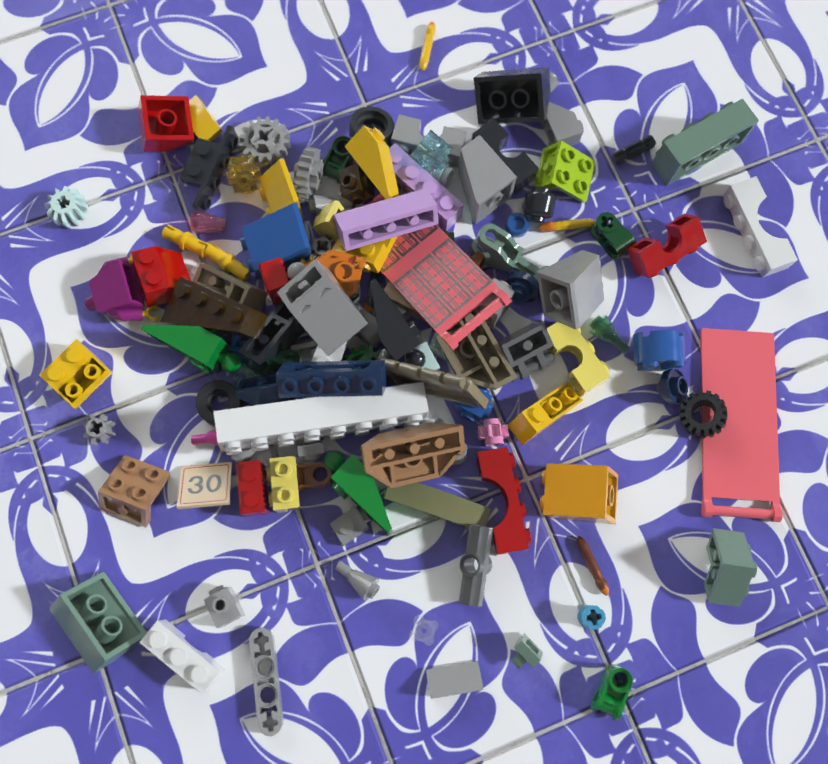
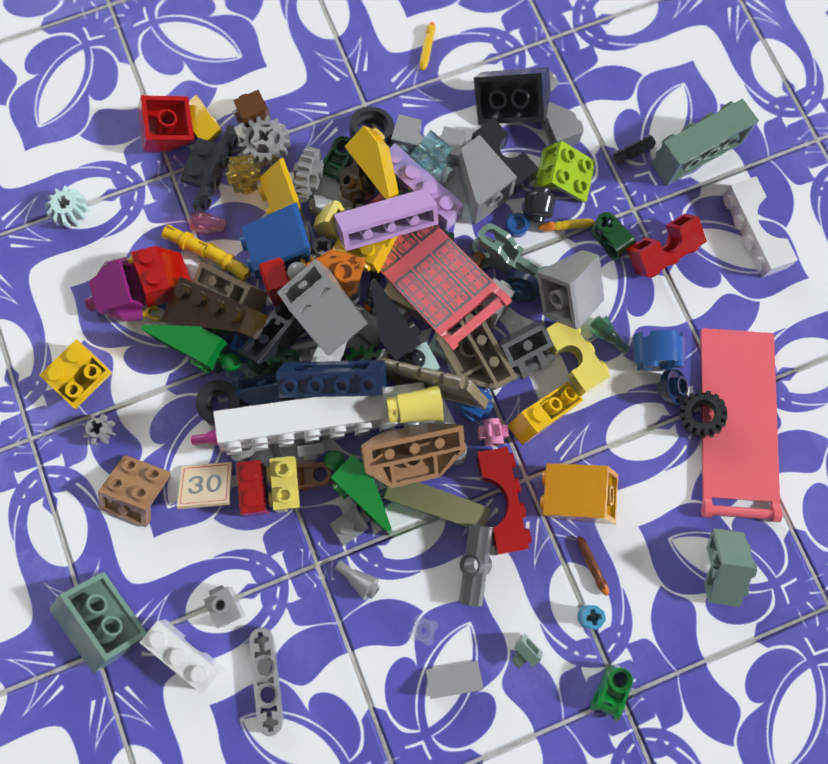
none -> reddish brown brick [232,89,271,128]
none -> light yellow plant [386,385,444,423]

